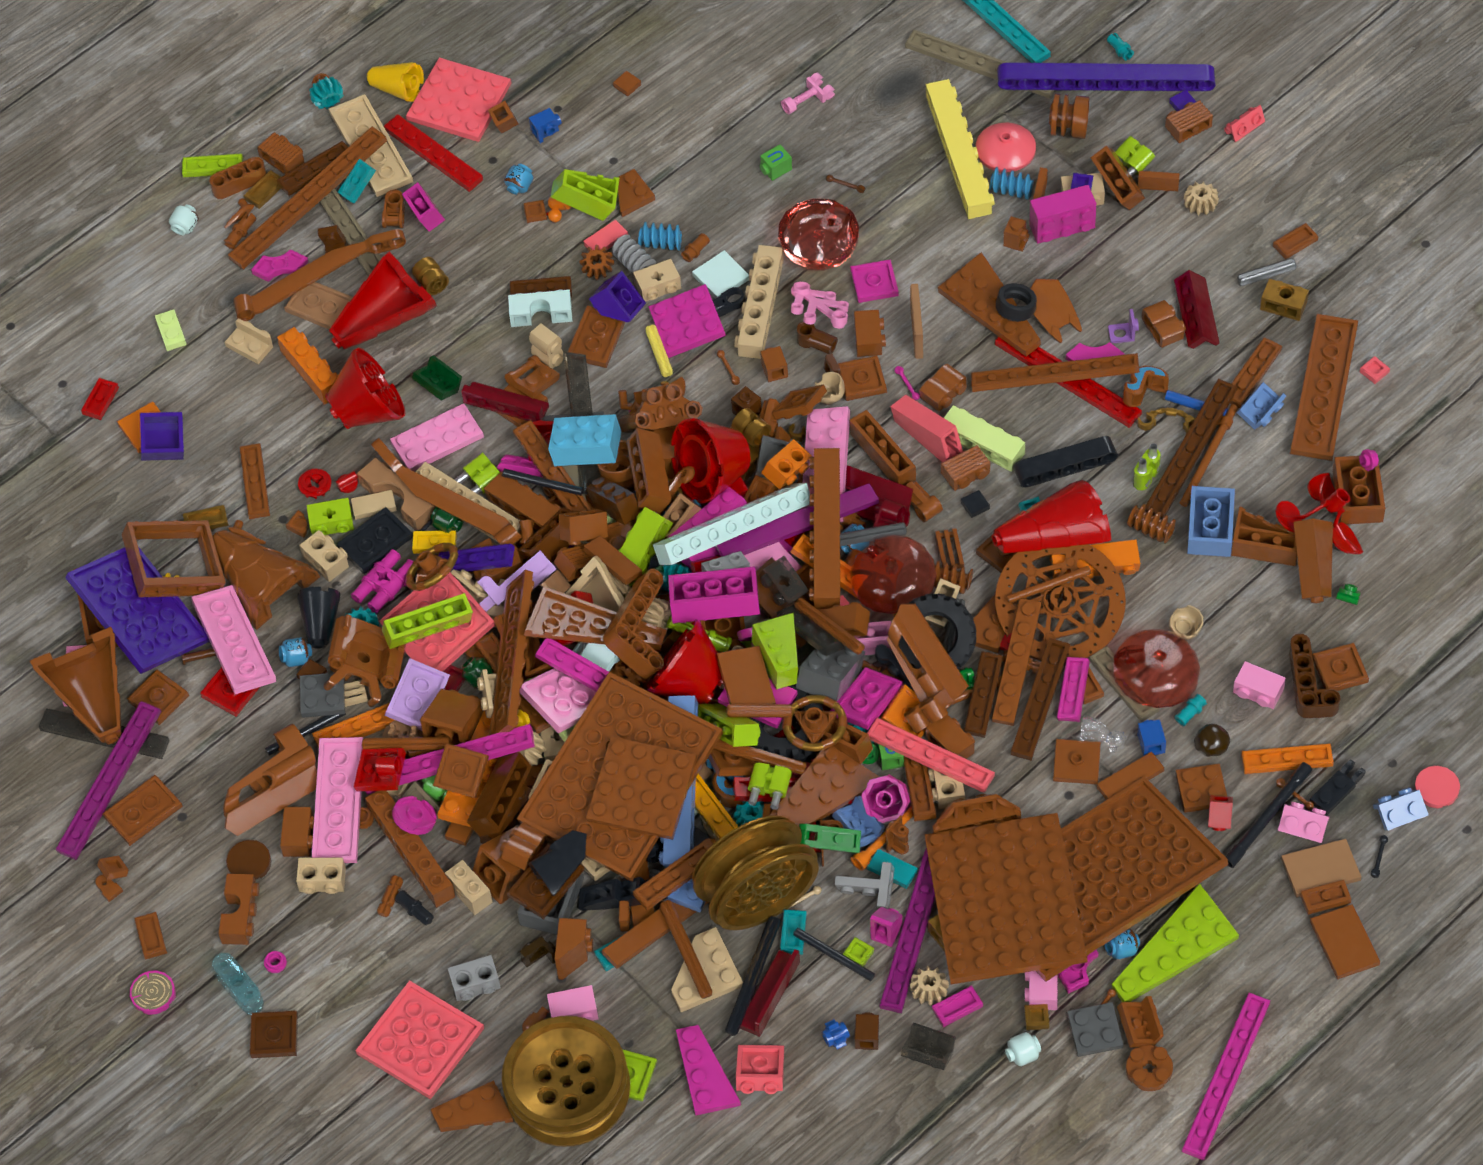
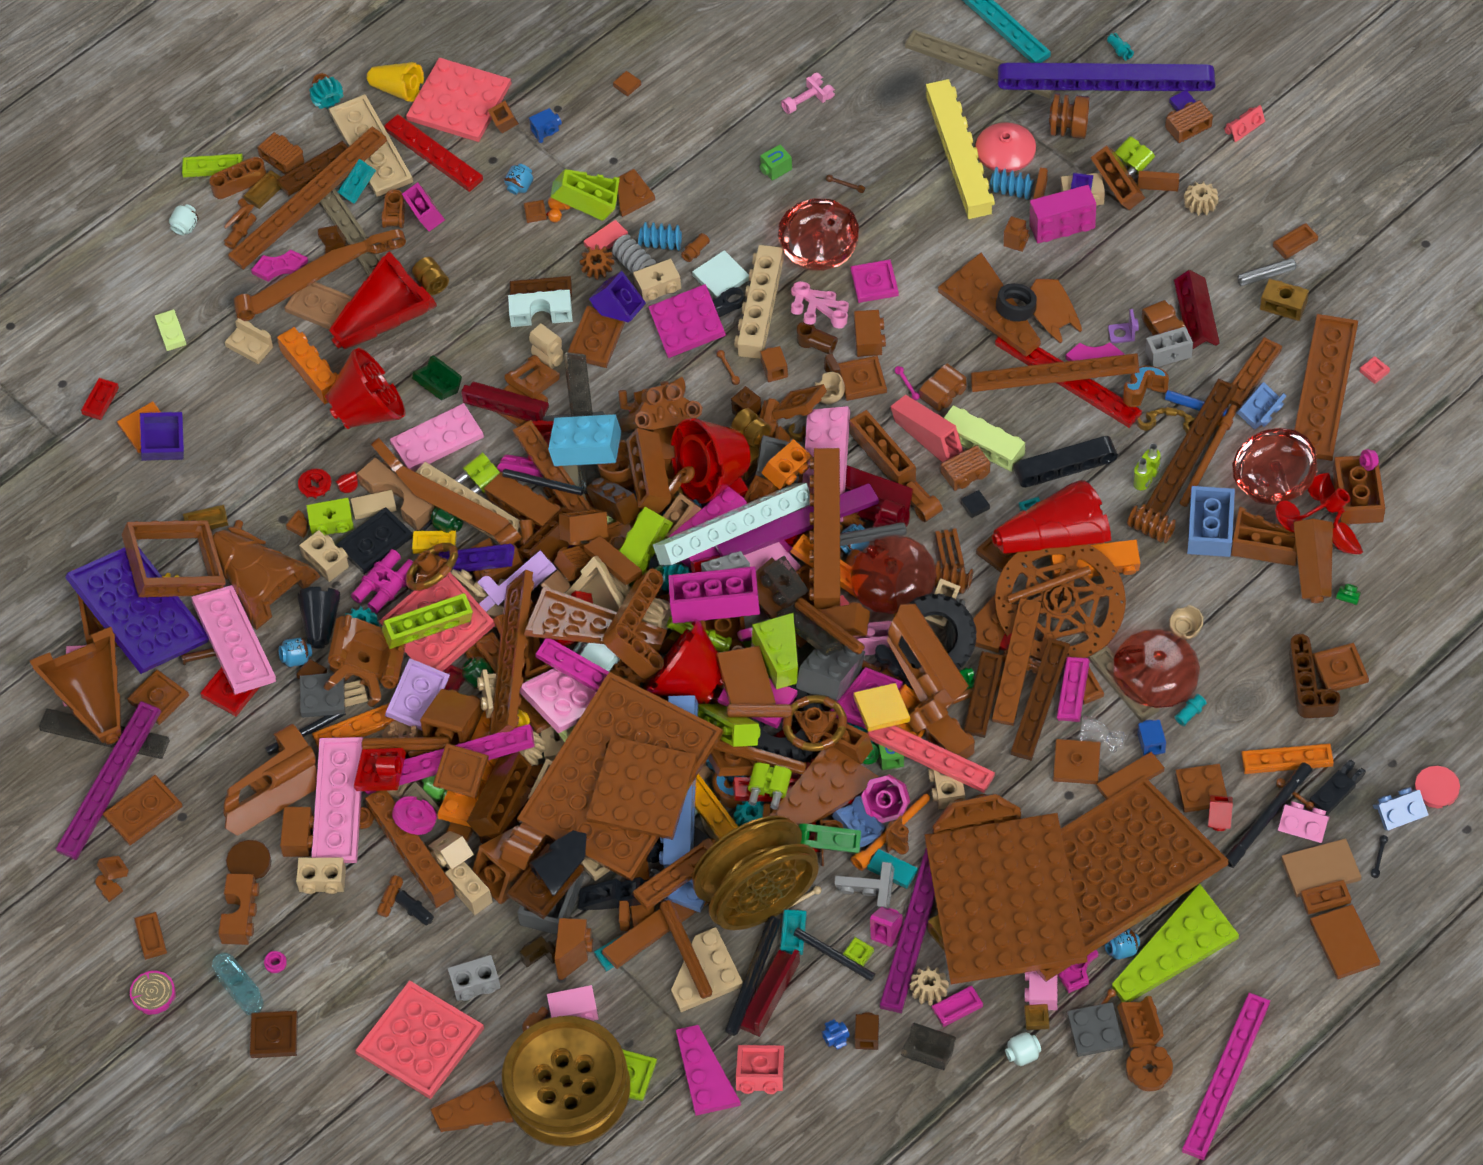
dark orange tile [240,443,270,519] -> none
light yellow axle [645,324,673,377] -> none
dark orange tile [904,756,936,821] -> none
medium nougat tile [910,284,923,359] -> none
dark brown hair [1194,723,1230,757] -> none
bright pink brick [1233,661,1286,709] -> none
none -> tan brick [428,831,474,870]
none -> yellow tile [853,683,910,732]
none -> light grey brick [1145,327,1193,367]
none -> clear red piece [1232,428,1317,505]

